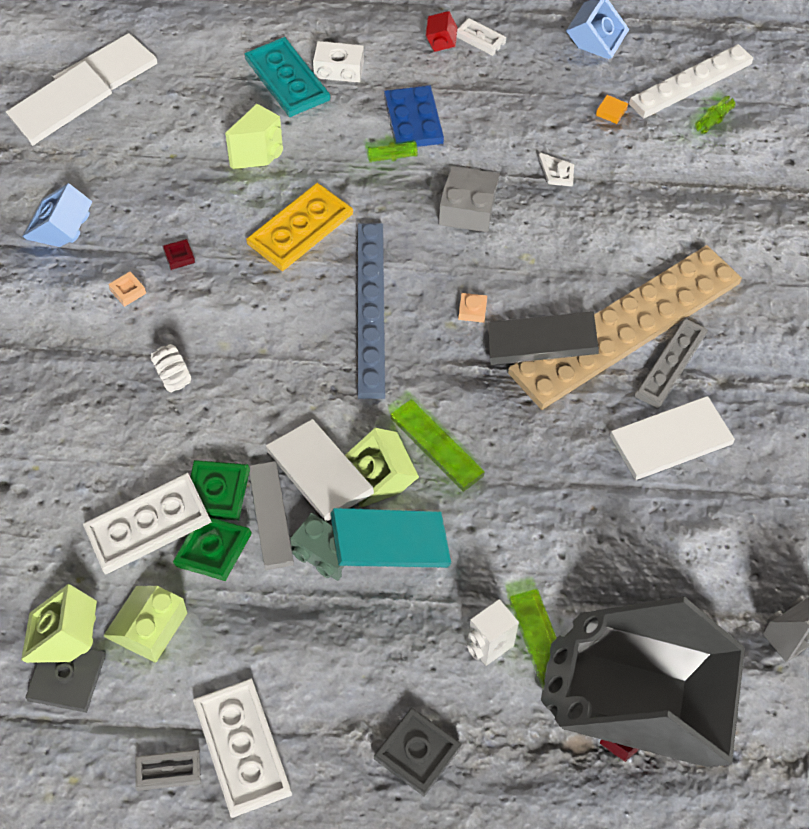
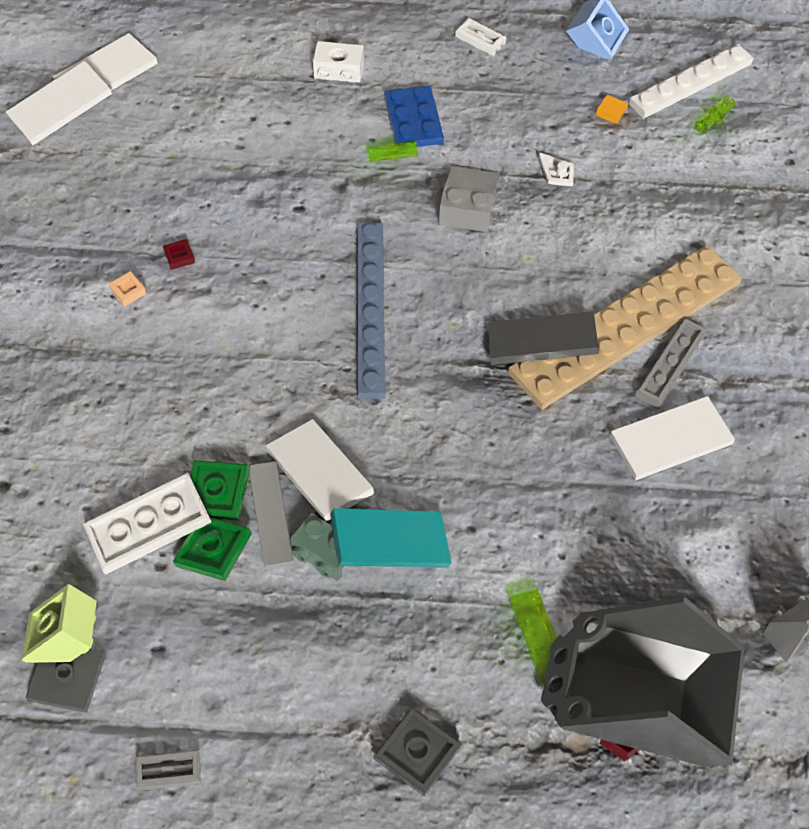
light blue slope [23,183,92,247] -> none
yellowish green slope [104,586,187,663] -> none
white gear [151,344,191,392] -> none
white tile [193,678,292,818] -> none
yellowish green slope [225,104,283,169] -> none
teal tile [244,37,330,118] -> none
yellow tile [246,182,353,272] -> none
yellowish green slope [345,428,419,507] -> none
clear neon green tile [391,399,485,492] -> none
red brick [426,11,458,52] -> none
light nougat plate [458,293,487,323] -> none
white brick [467,599,519,666] -> none

